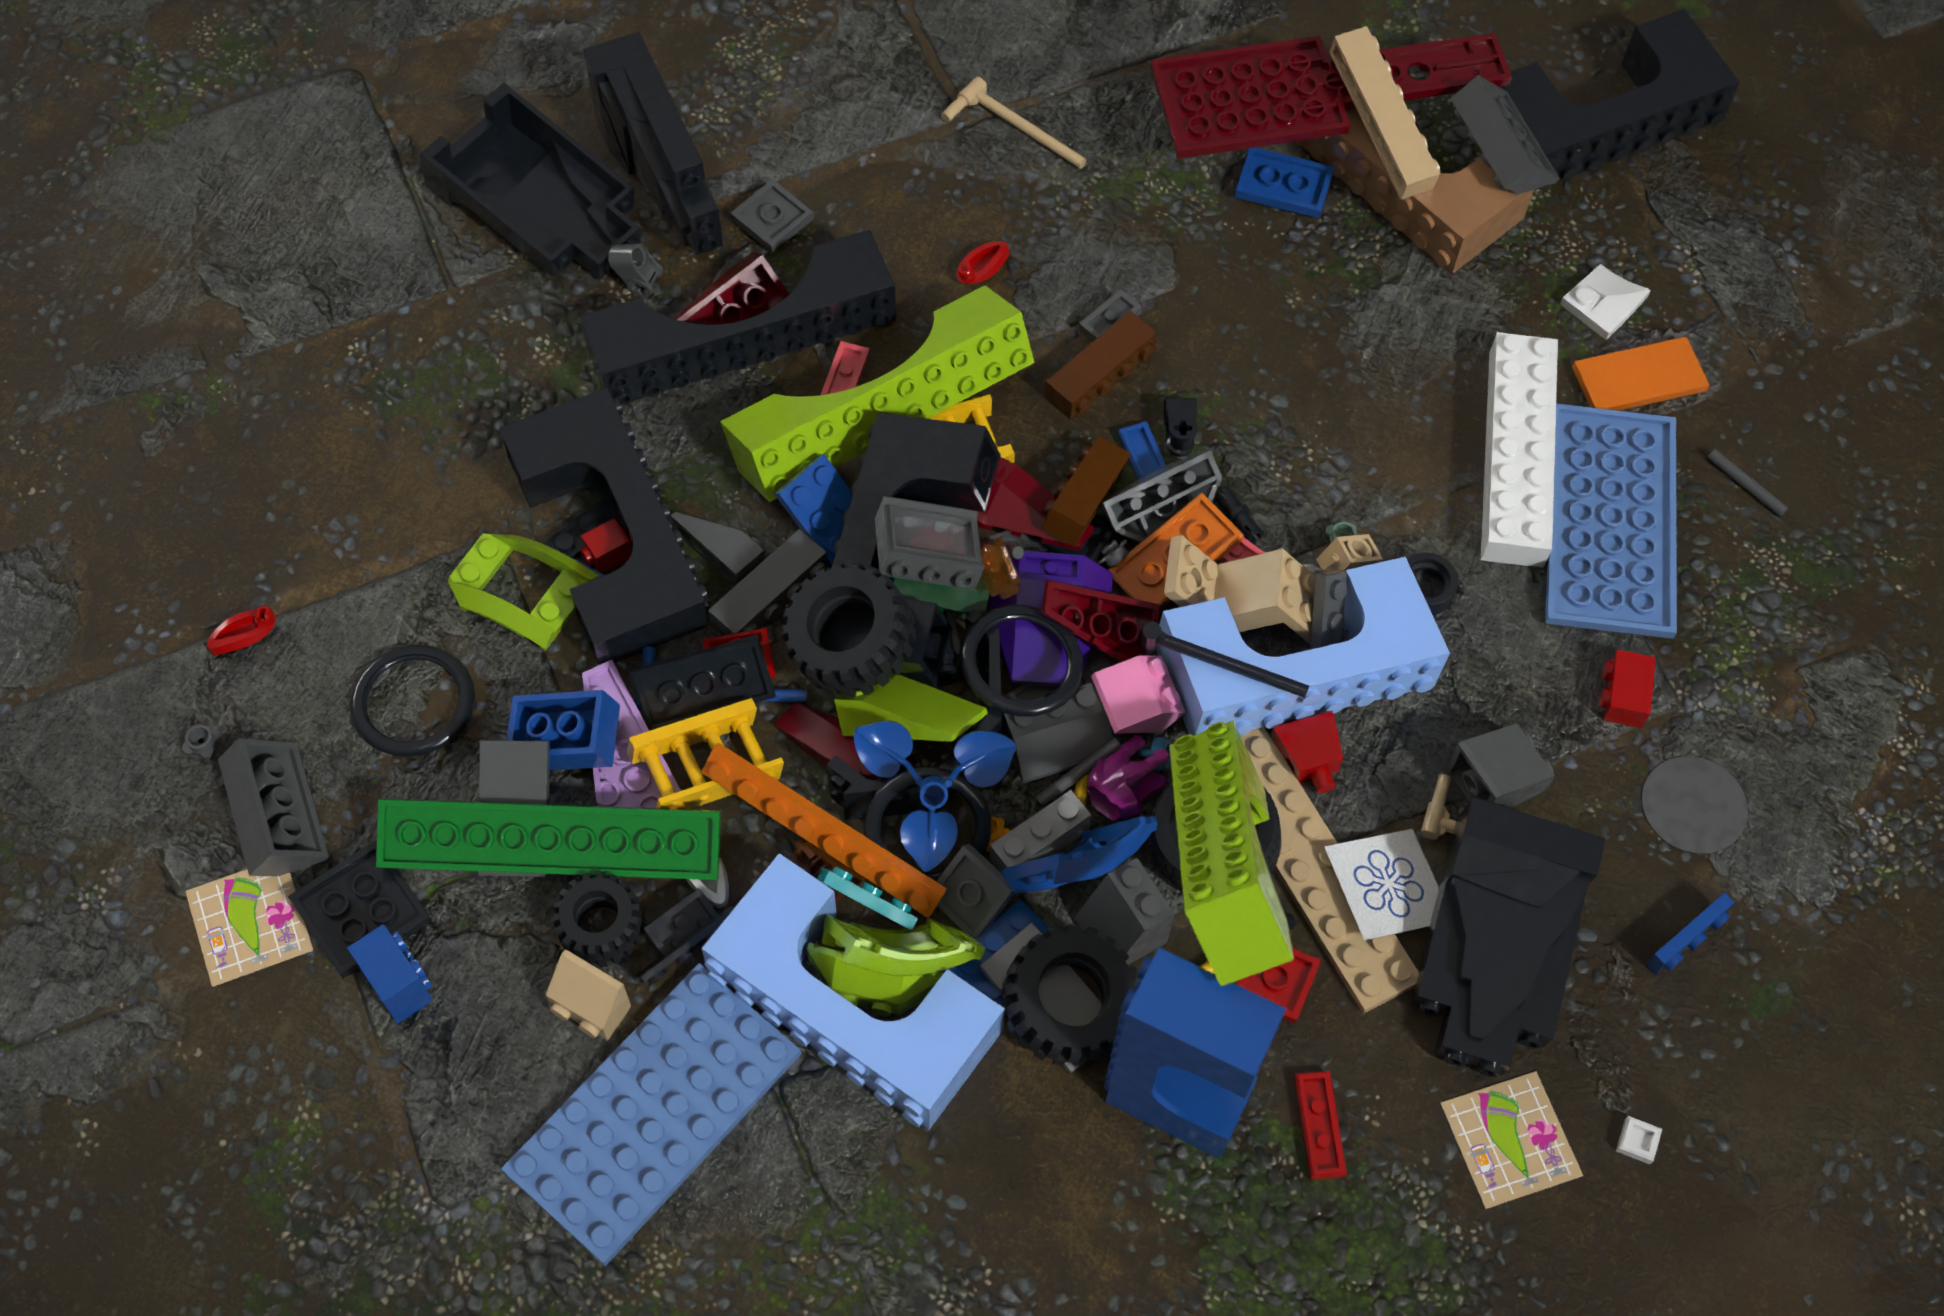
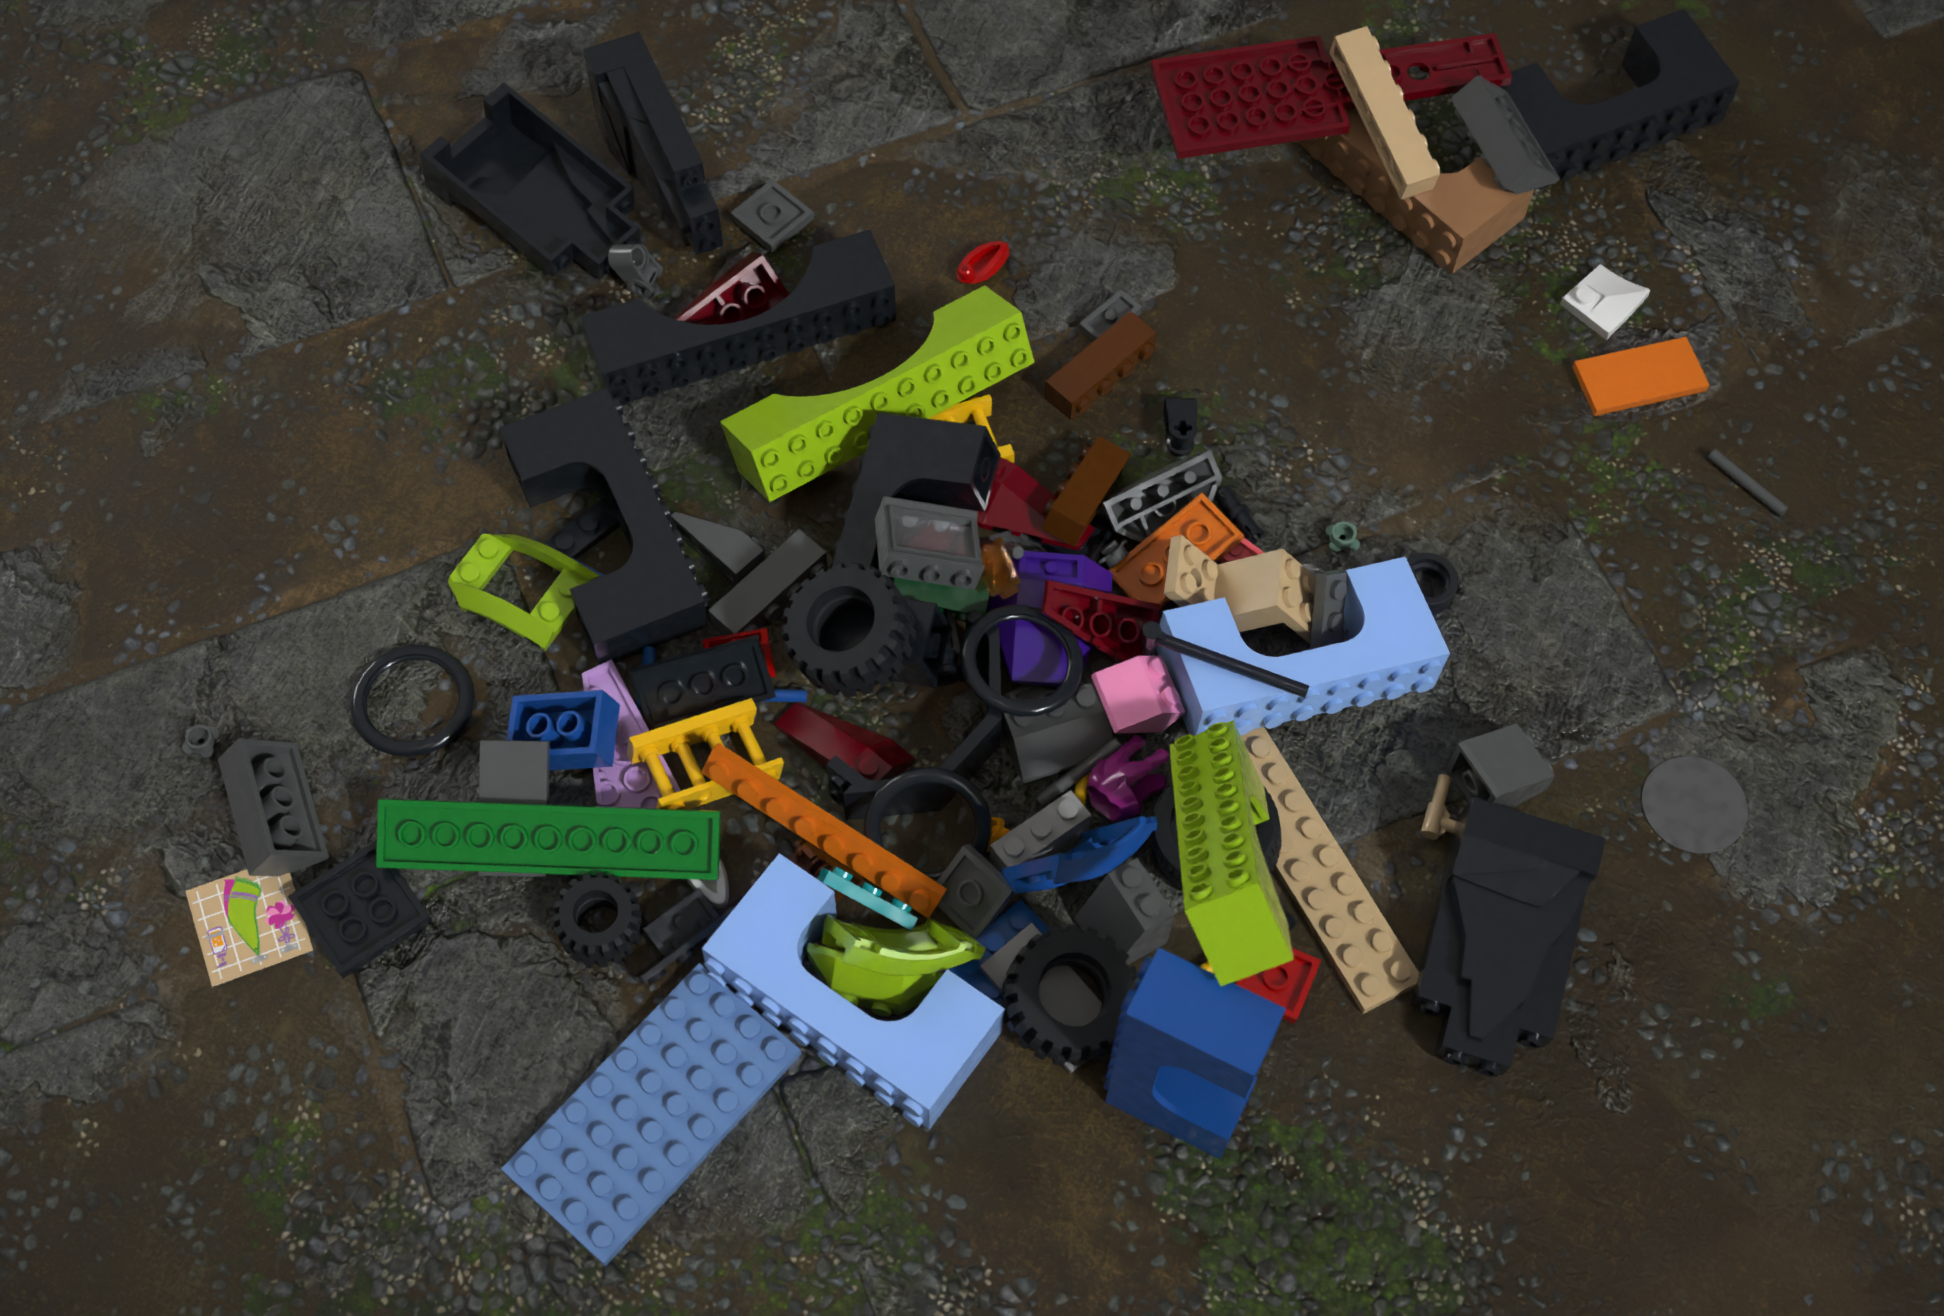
red arm [207,606,276,656] -> none
blue brick [347,924,433,1024] -> none
tan slope [546,949,631,1041] -> none
red brick [580,518,632,574] -> none
blue plate [774,454,852,568] -> none
coral plate [820,341,870,395] -> none
lime slope [834,674,988,742] -> none
blue plant [854,721,1017,872] -> none
tan bar [941,77,1087,169] -> none
blue tile [1117,421,1166,480] -> none
dark azure tile [1138,737,1171,770] -> none
blue plate [1235,147,1334,219] -> none
red torso [1271,711,1343,794] -> none
red tile [1294,1071,1347,1181] -> none
tan head [1316,534,1383,572] -> none
clear sticker [1324,829,1439,940] -> none
sticker [1440,1071,1583,1209] -> none
white brick [1481,332,1558,568] -> none
medium blue plate [1545,403,1677,639] -> none
red brick [1599,649,1656,728] -> none
white tile [1616,1116,1662,1164] -> none
blue plate [1645,893,1735,975] -> none

